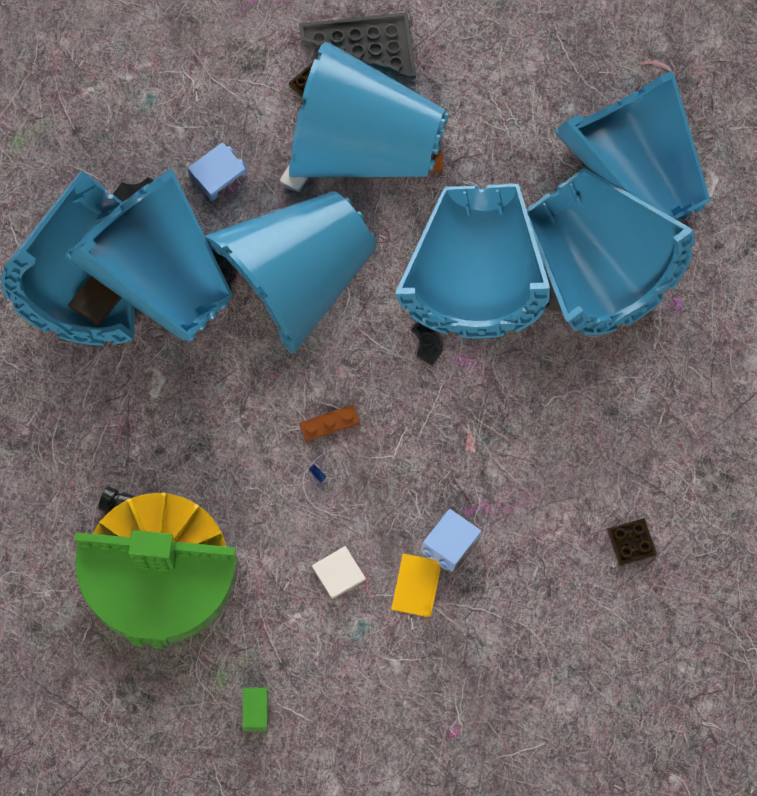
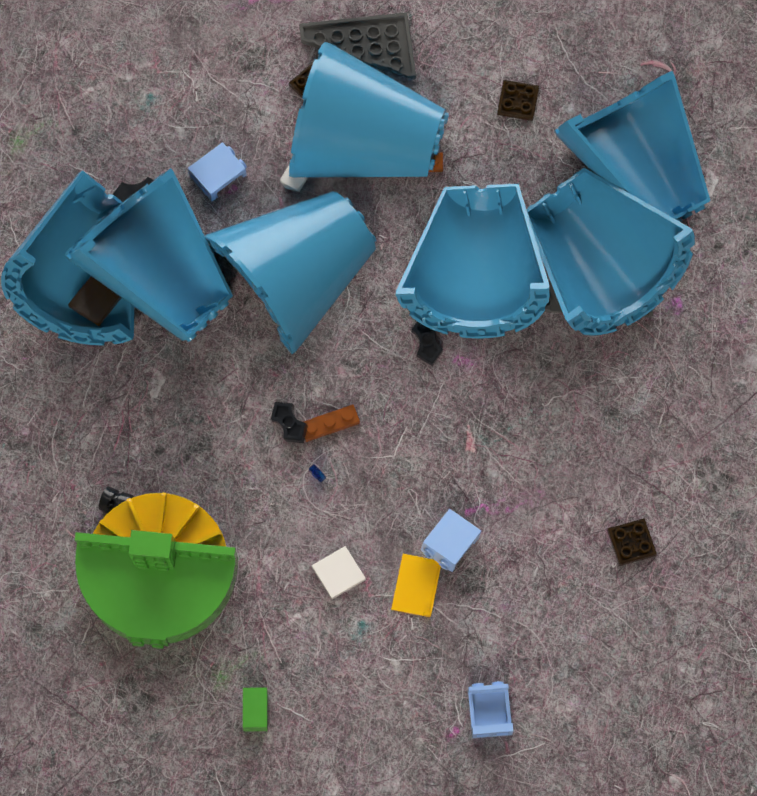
none -> black tile [271,402,308,443]
none -> light blue panel [468,681,513,738]
none -> dark brown tile [497,80,539,121]

